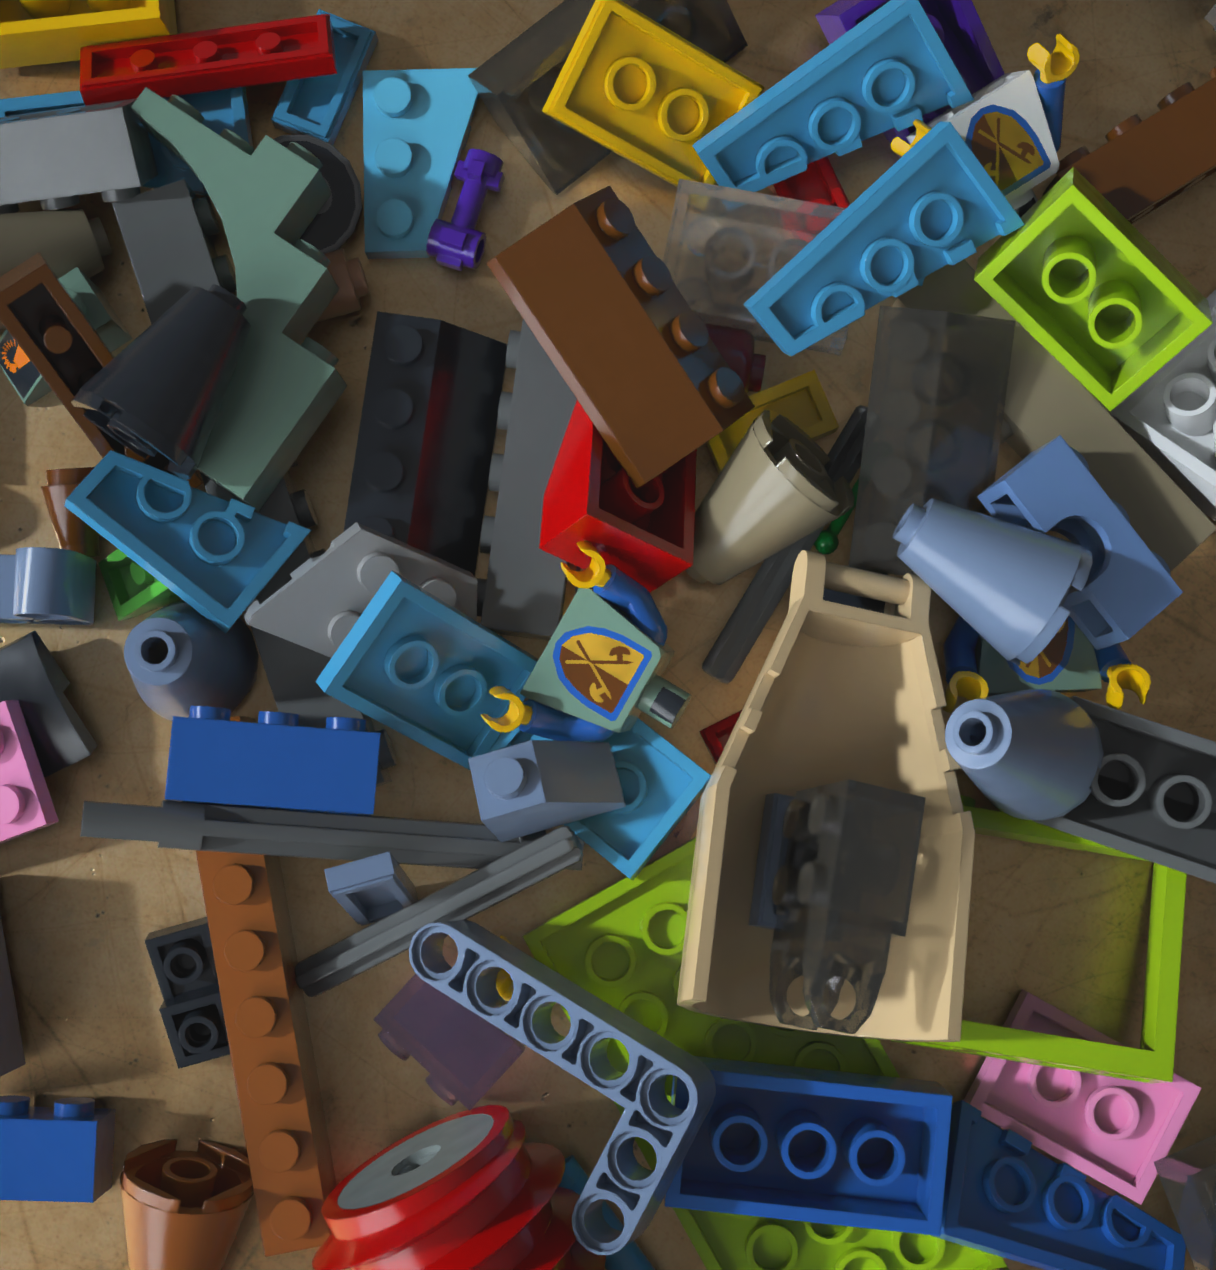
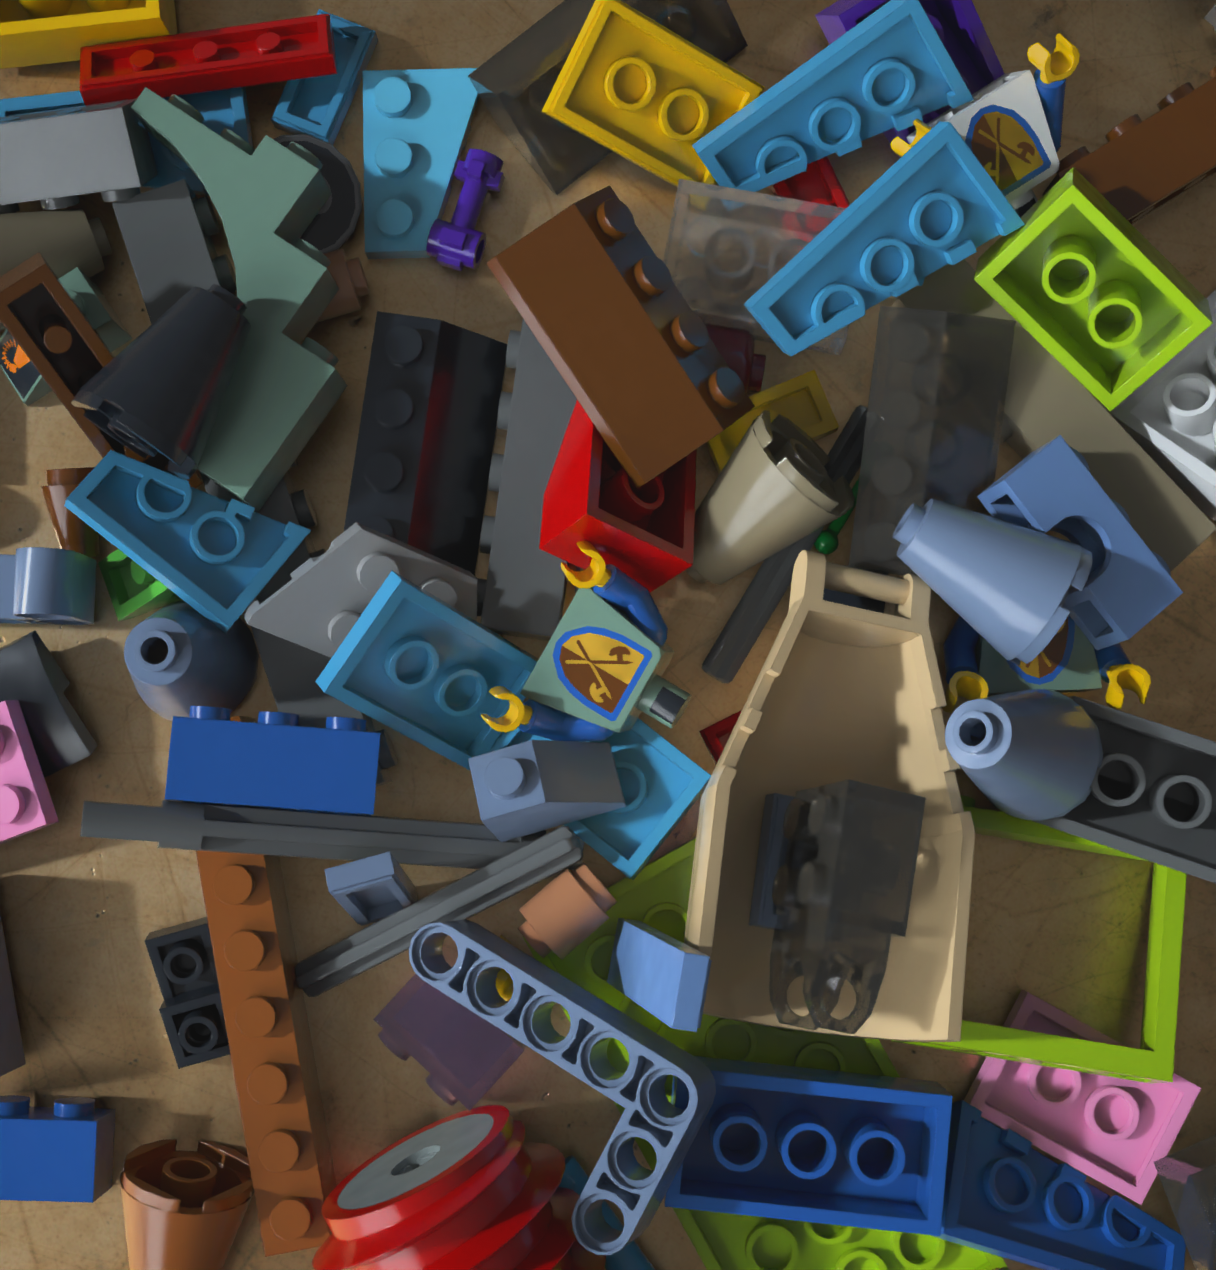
none -> nougat brick [518,862,617,959]
none -> medium blue tile [607,918,712,1032]

